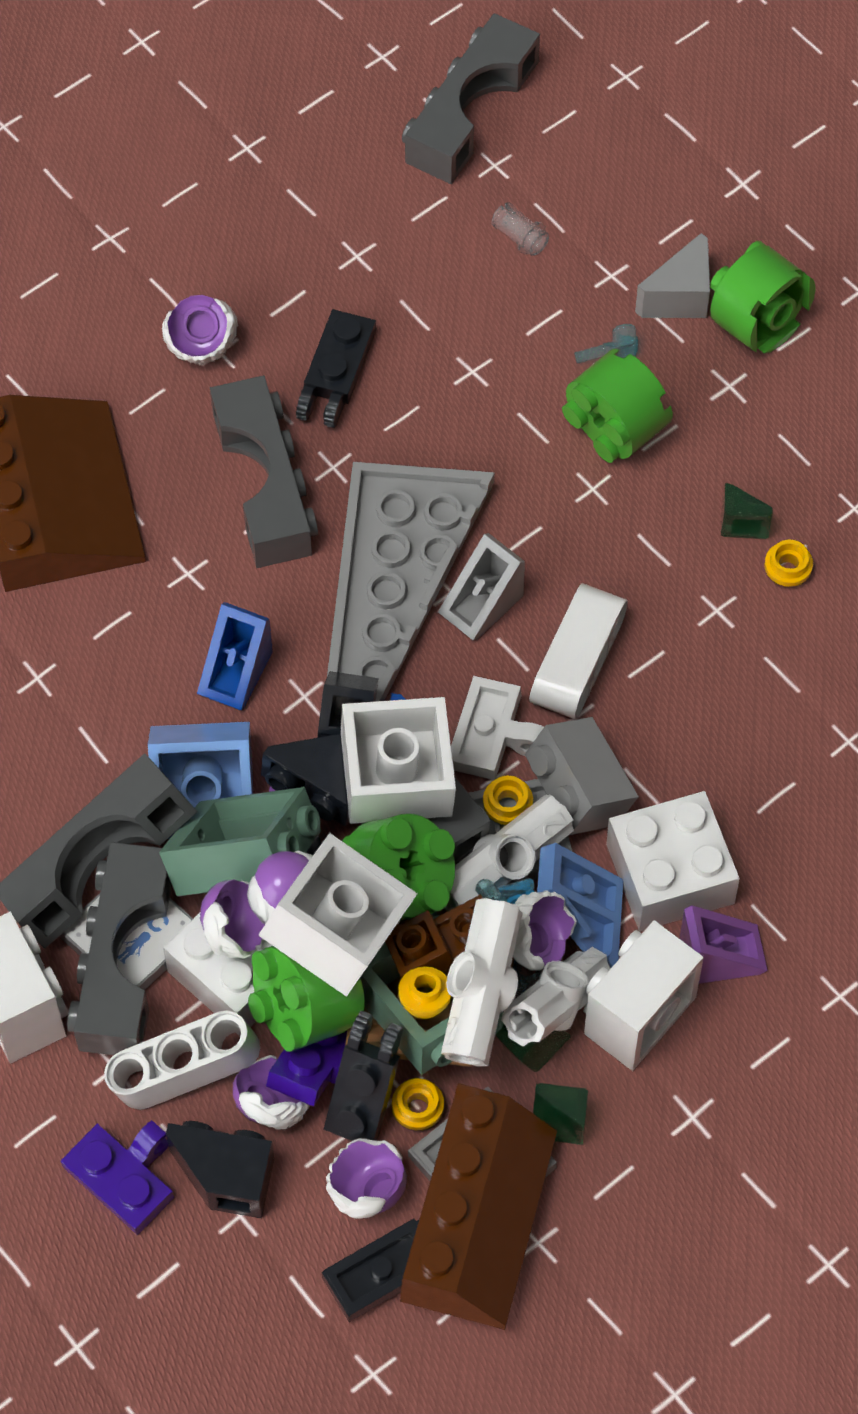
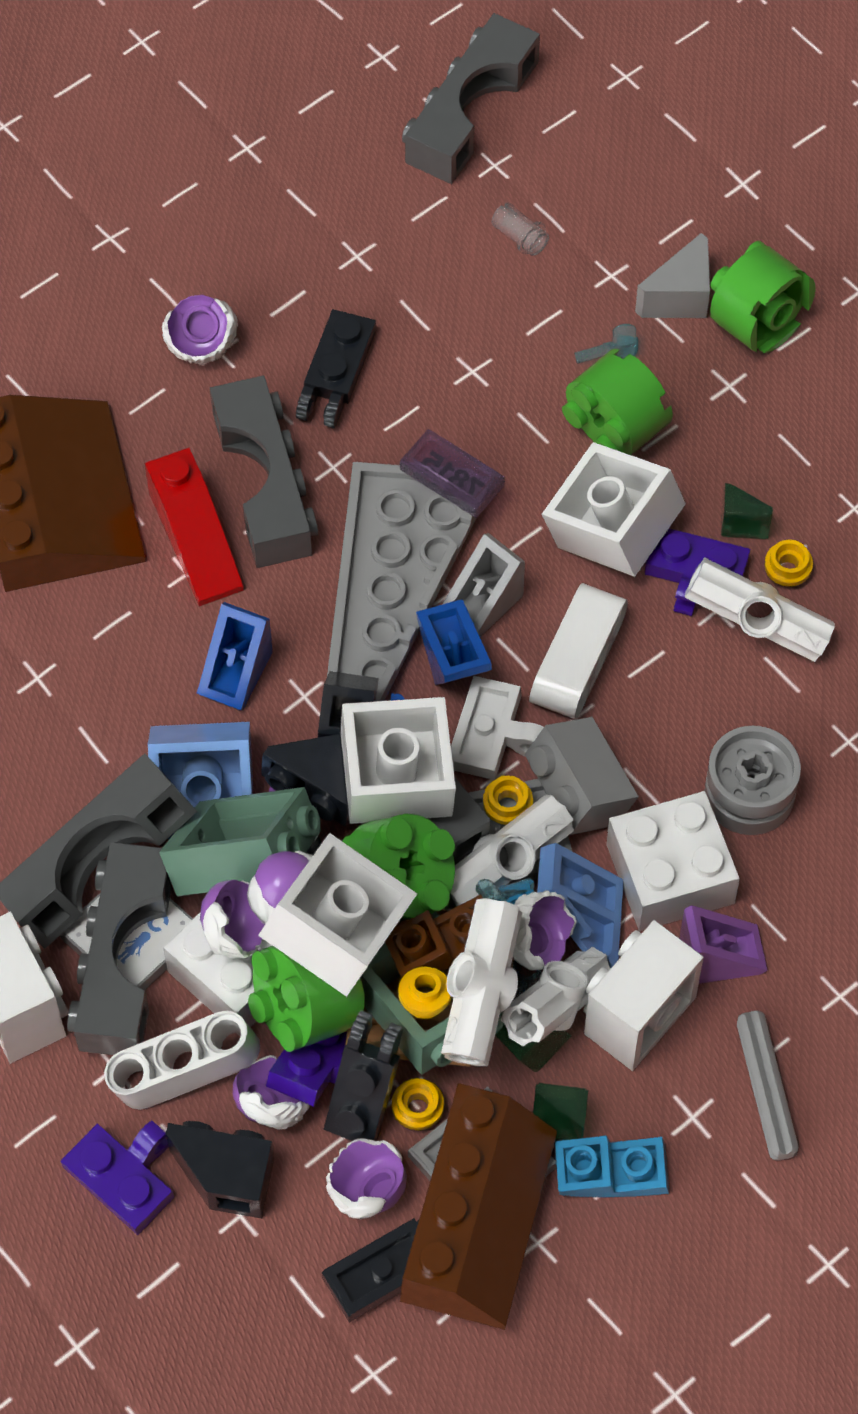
none -> red slope [145,448,244,606]
none -> clear purple tile [400,429,505,518]
none -> blue slope [416,599,492,685]
none -> white brick [541,442,686,577]
none -> dark azure slope [555,1136,669,1197]
none -> dark purple plate [645,529,751,616]
none -> white piece [685,557,835,662]
none -> light grey wheel [704,726,801,835]
none -> light grey axle [737,1011,799,1161]

